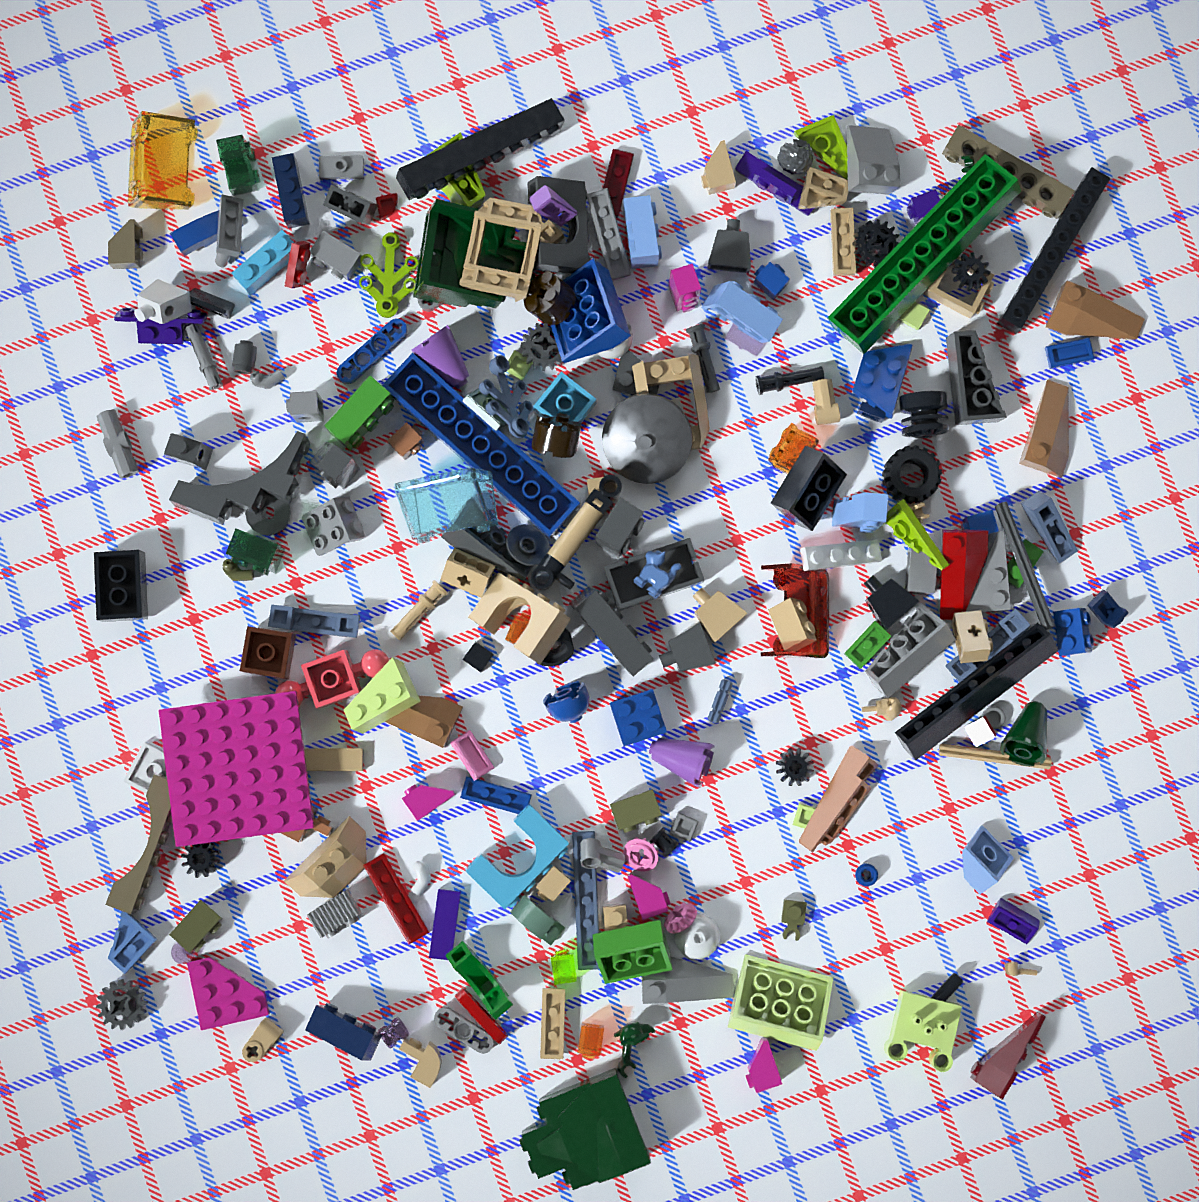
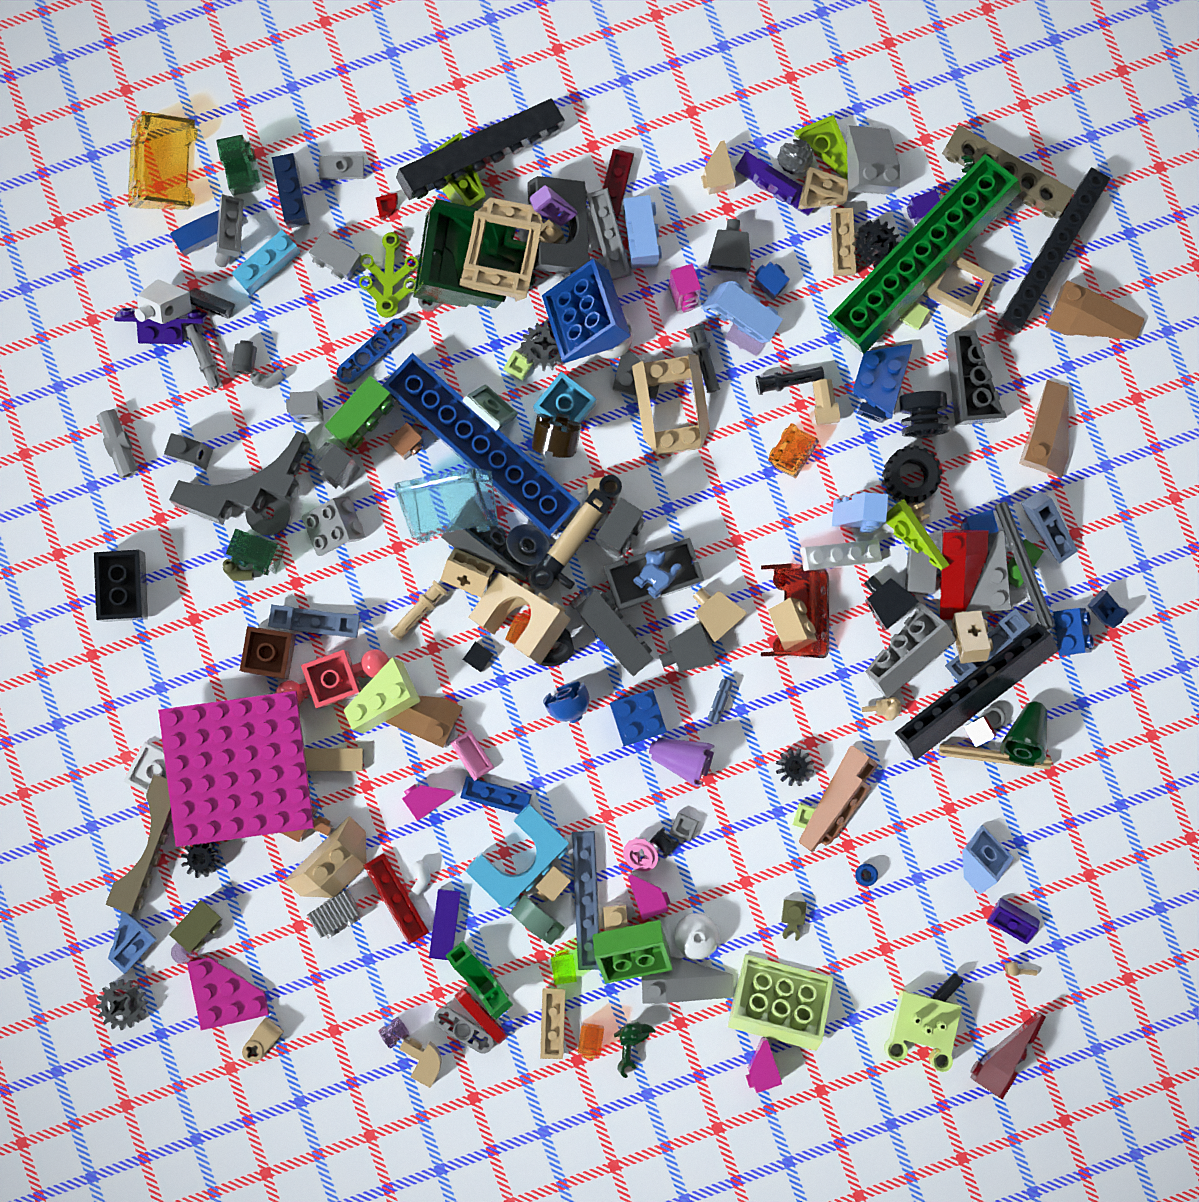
dark tan slope [108,219,143,269] -> none
plate [284,241,311,289] -> none
dark blue brick [305,1003,382,1061] -> none
dark grey brick [323,184,378,225] -> none
medium lavender cone [411,325,470,390] -> none
sand blue plant [479,355,534,439] -> none
dark green panel [519,1067,651,1190] -> none
dark brown brick [524,271,576,325] -> none
light grey piece [580,838,625,873] -> none
flat silver dish [602,393,693,484] -> none
olive brick [610,789,662,833] -> none
bright pink gear [663,902,697,934] -> none
black brick [770,446,847,531] -> none
bright green plate [843,621,891,669] -> none
black gear [951,252,991,292] -> none
blue tile [1045,337,1095,369] -> none

